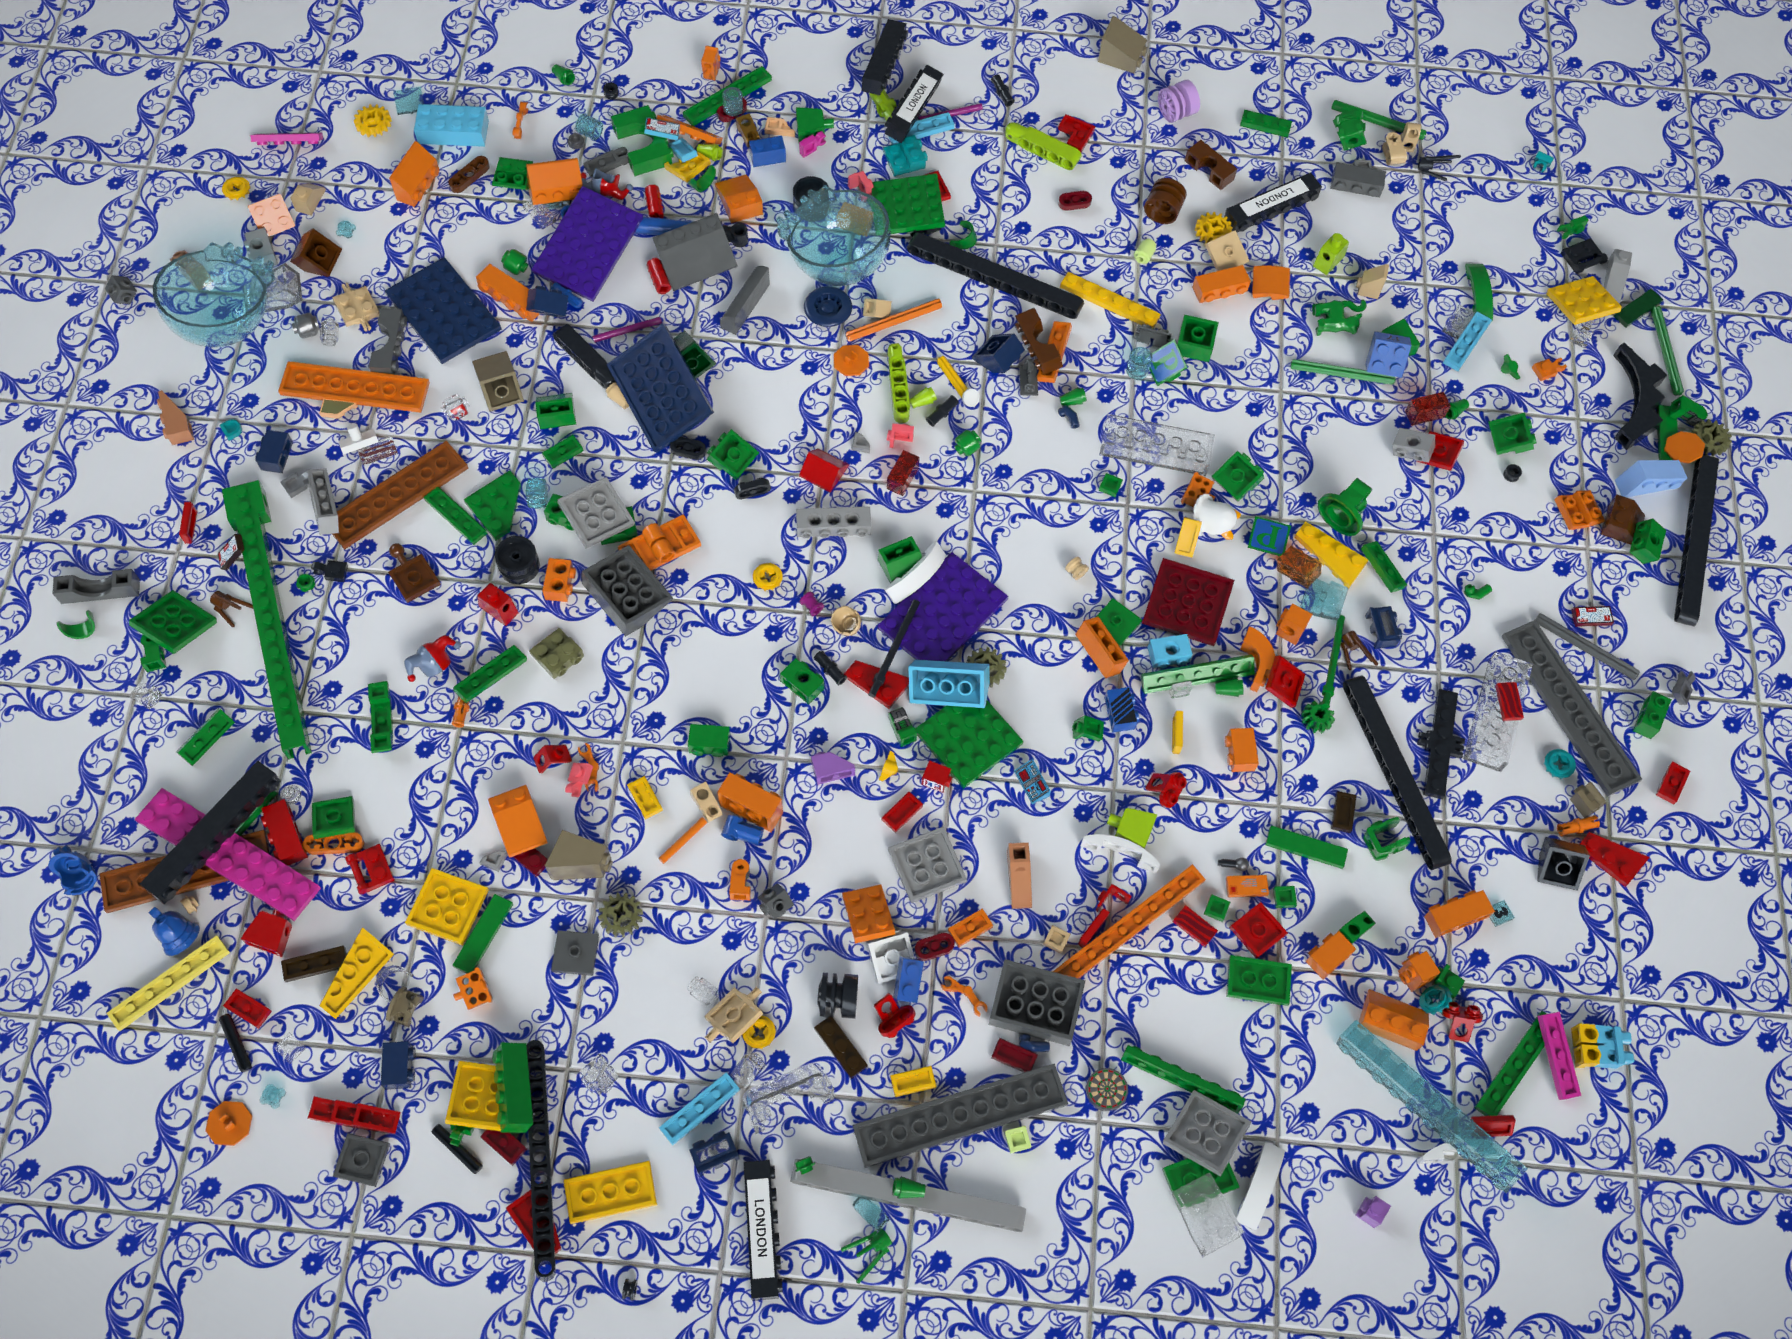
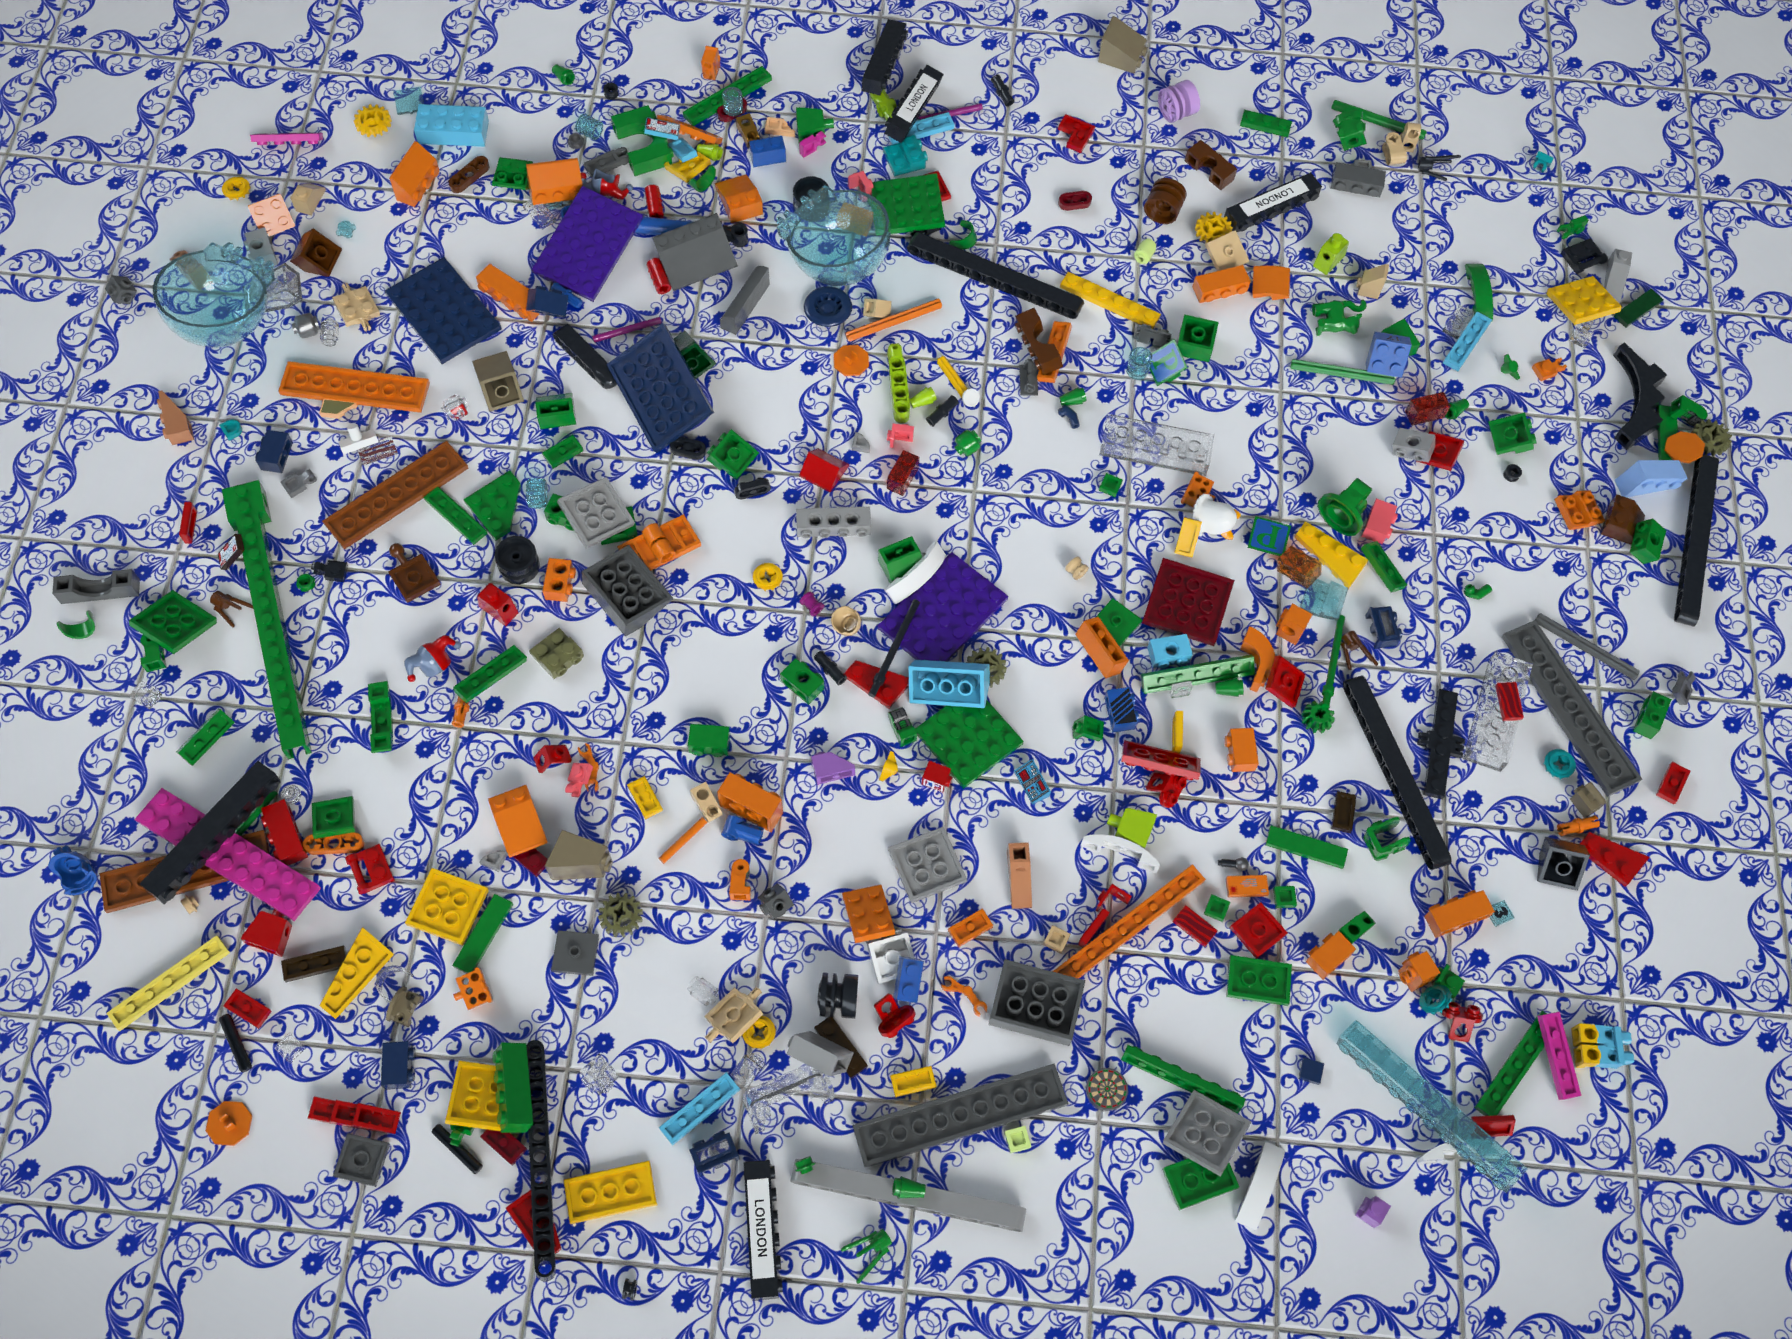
blue helmet [148,907,200,956] -> none
clear light blue plate [260,1084,286,1109] -> none
light grey brick [307,468,339,535] -> none
dark grey arch [369,308,407,375] -> none
green head [501,249,529,275] -> none
orange piece [513,102,529,139] -> none
tan cone [606,383,629,409] -> none
clear light blue helmet [853,1197,890,1231] -> none
red tile [881,792,923,833] -> none
dark red plate [915,933,955,961] -> none
dark blue slope [972,333,1025,373] -> none
dark red tile [991,1038,1038,1072] -> none
lime piece [1005,122,1082,170] -> none
dark blue arm [1019,1034,1050,1052] -> none
clear slope [1172,1172,1244,1258] -> none
green plate [1211,451,1264,502] -> none
orange slope [1357,989,1429,1051] -> none
tile [1571,606,1614,627] -> none
green axle [1651,306,1684,396] -> none
none -> light grey brick [787,1031,854,1076]
none -> red plate [1121,740,1201,780]
none -> dark blue tile [1298,1058,1324,1085]
none -> coral brick [1361,498,1398,544]

